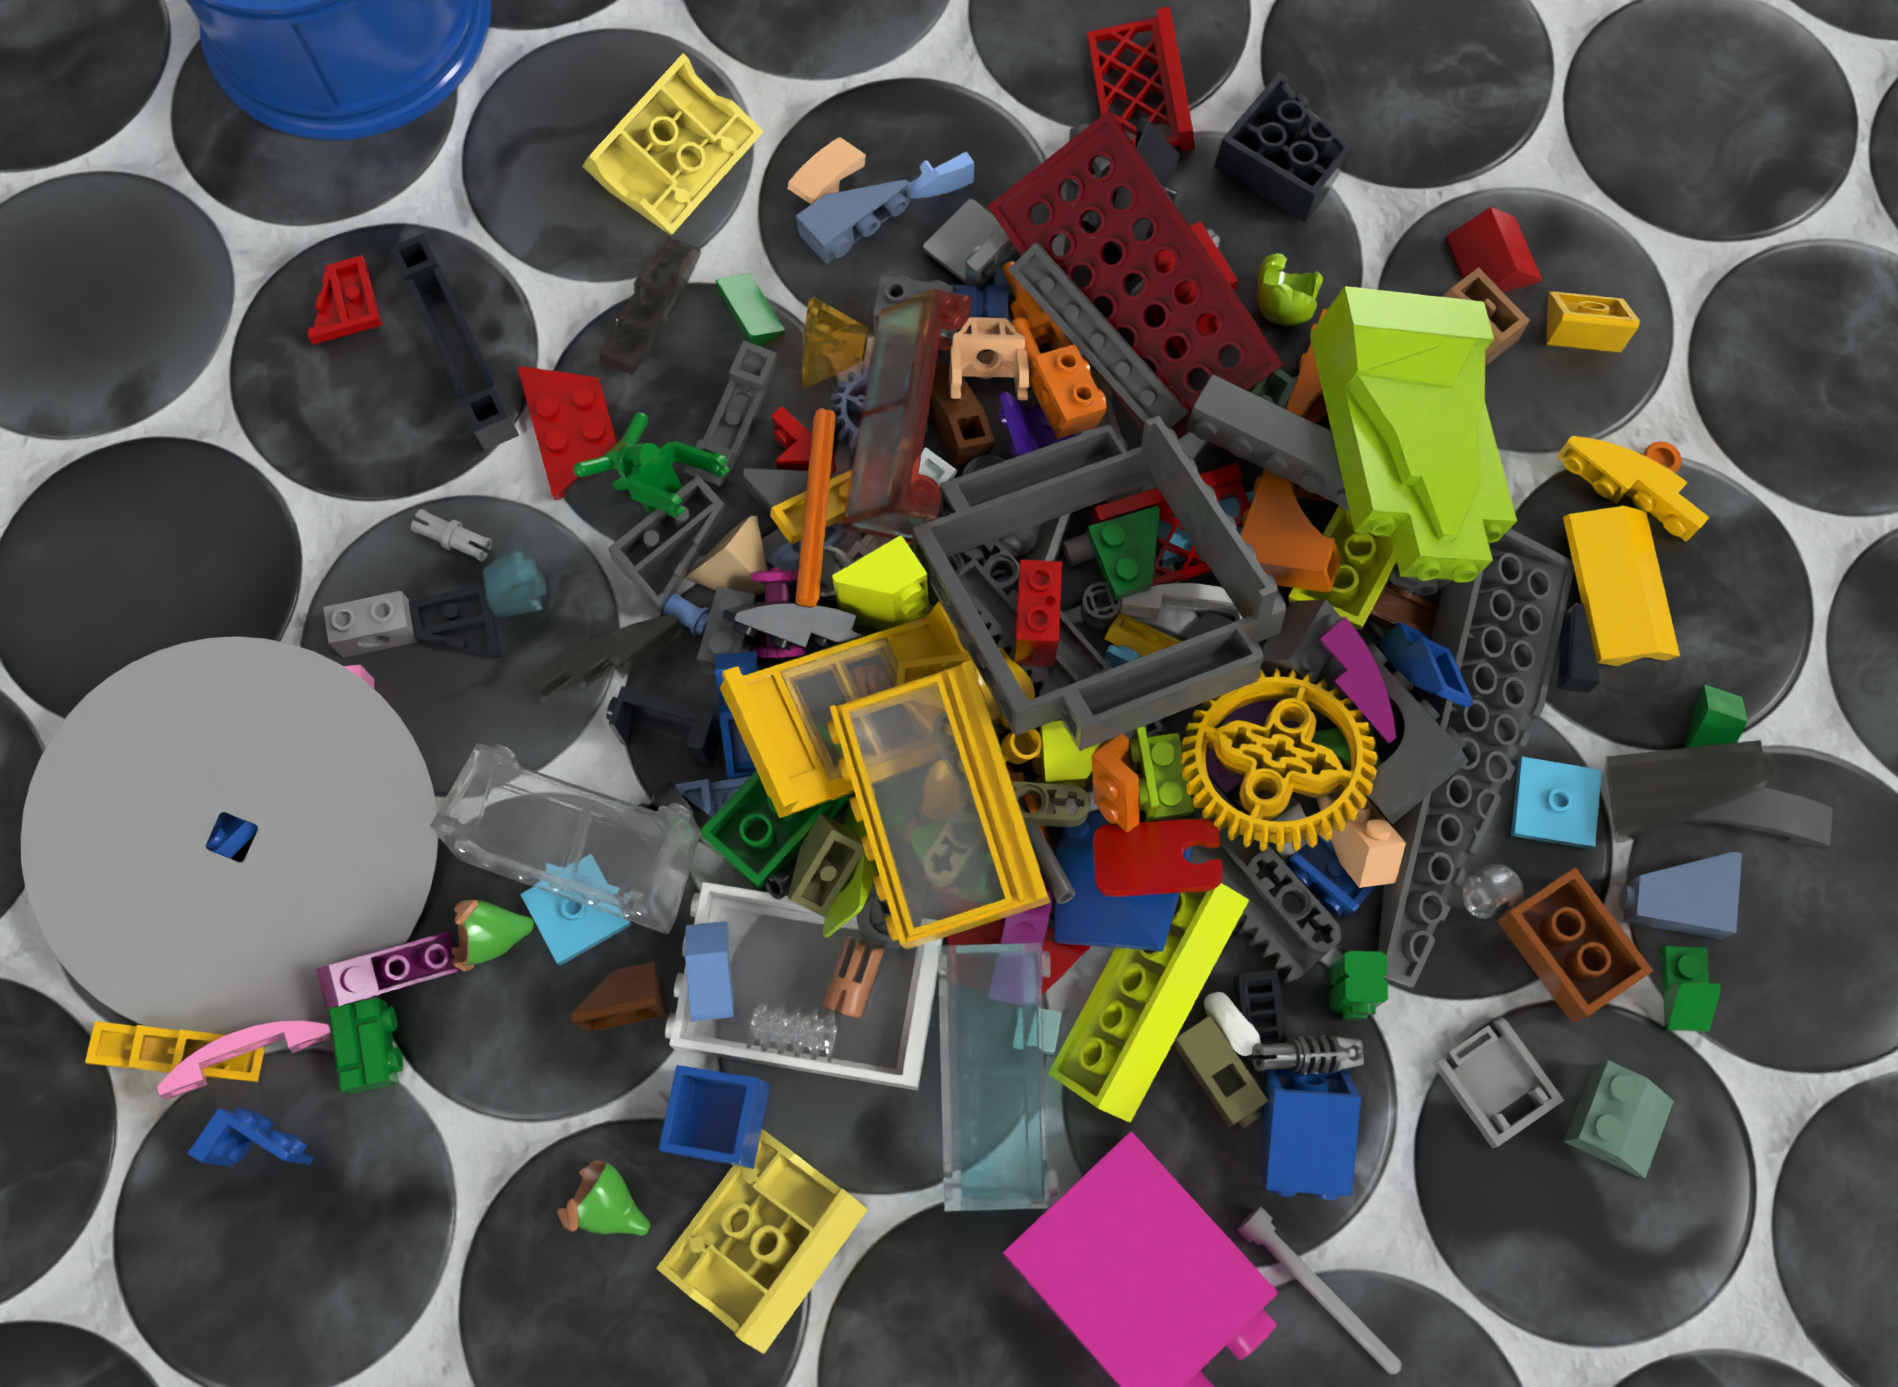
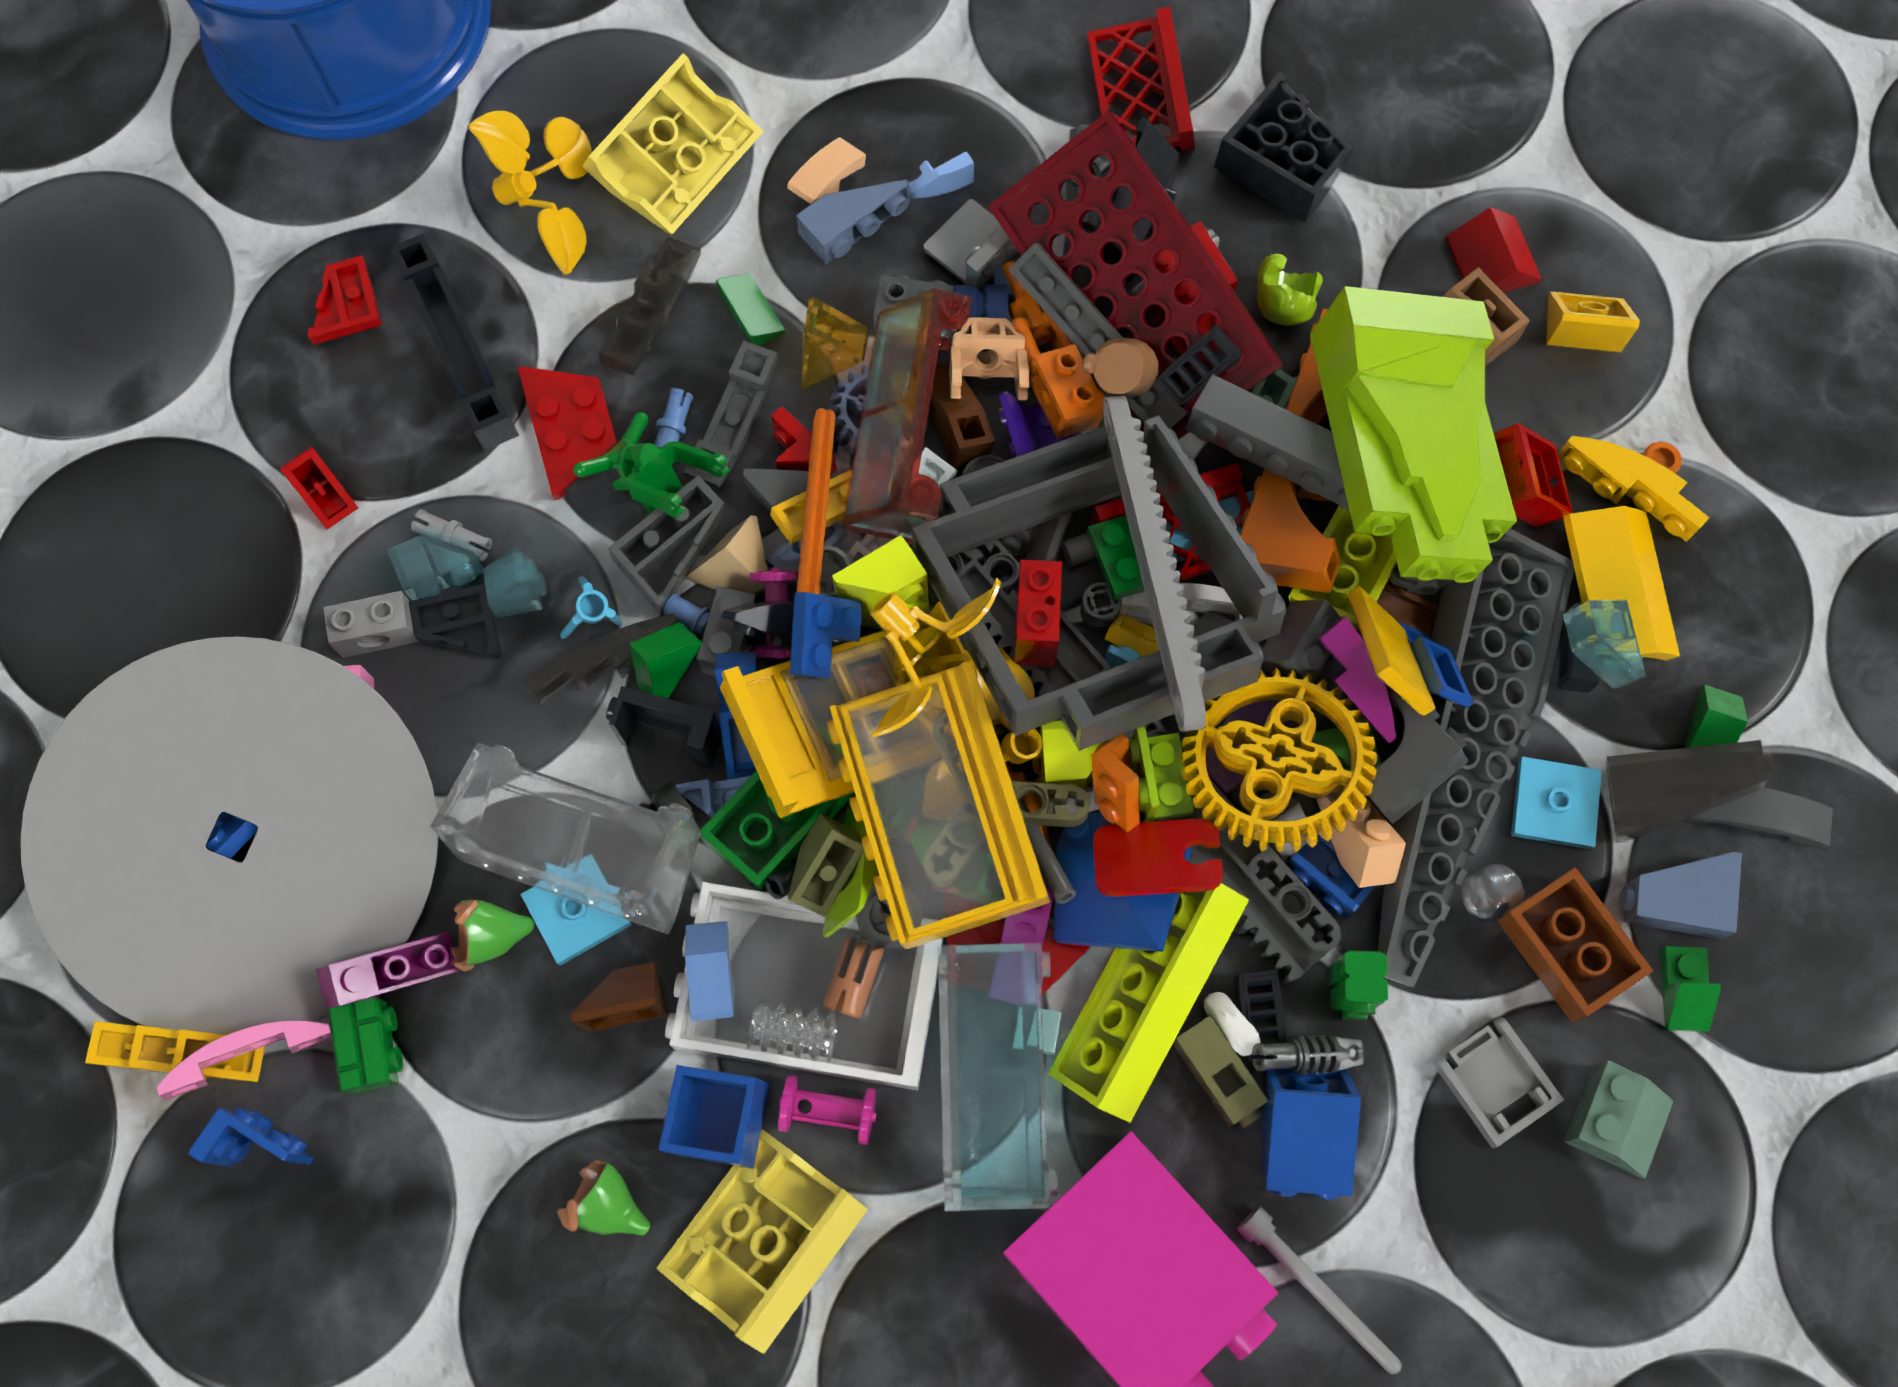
none -> red slope [279,446,358,530]
none -> clear light blue slope [387,534,485,601]
none -> yellow plant [467,111,592,275]
none -> medium azure plant [560,576,623,639]
none -> green slope [629,622,703,699]
none -> medium blue pin [654,388,693,447]
none -> dark pink hose [778,1075,877,1145]
none -> blue plate [790,592,862,678]
none -> yellow plant [870,578,1001,737]
none -> medium nougat hat [1082,338,1158,398]
none -> light grey gear [1103,395,1206,732]
none -> black slope [1156,325,1243,407]
none -> yellow tile [1348,586,1436,716]
none -> red window [1494,423,1573,528]
none -> clear light blue slope [1563,600,1646,688]

